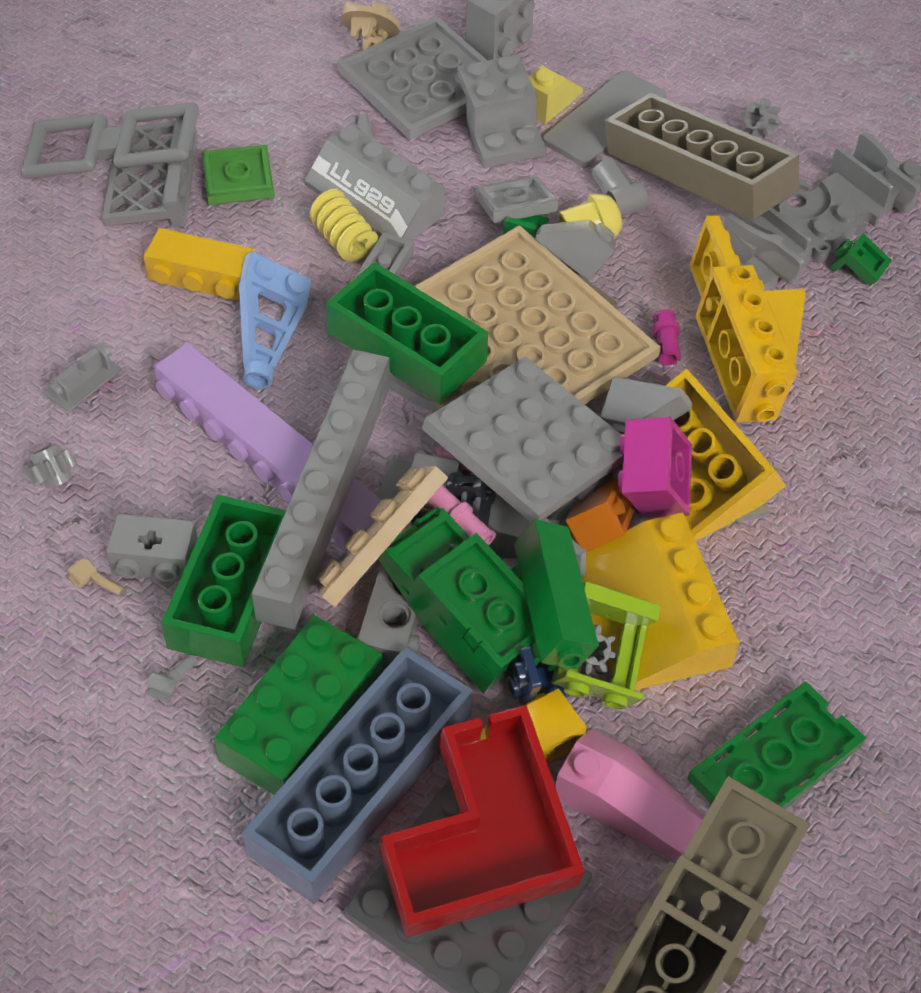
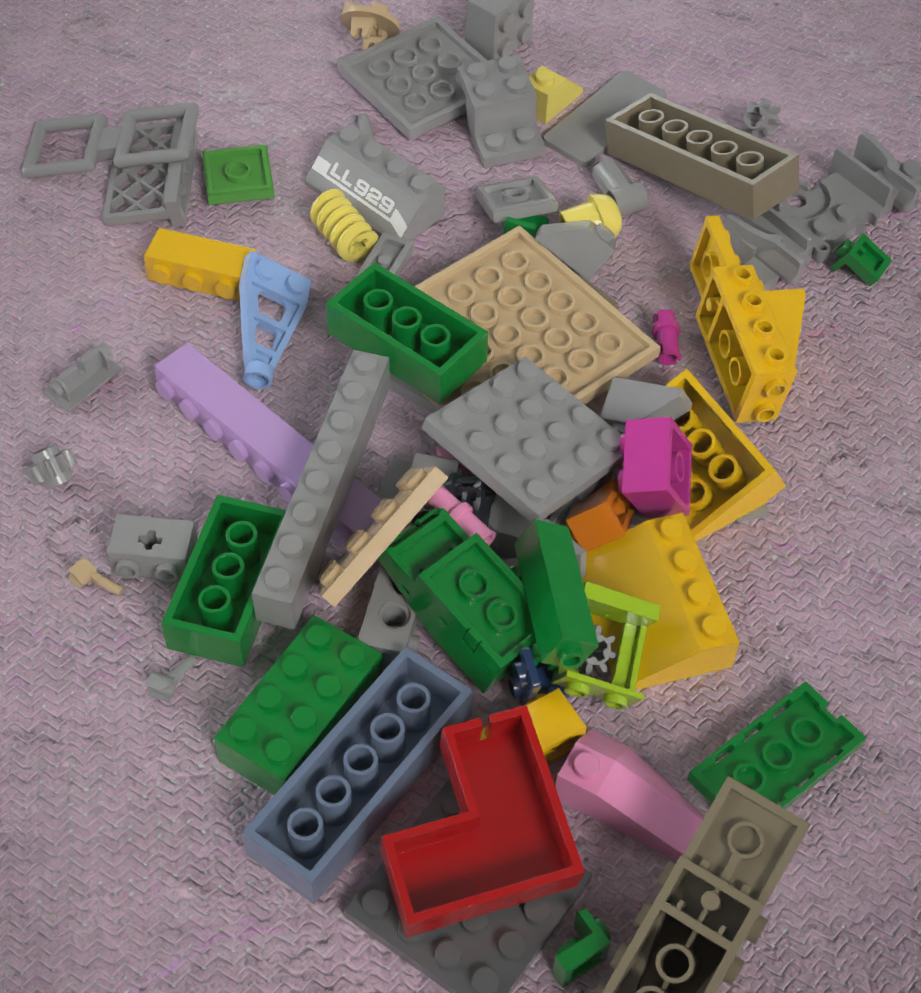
none -> green bracket [552,907,611,988]

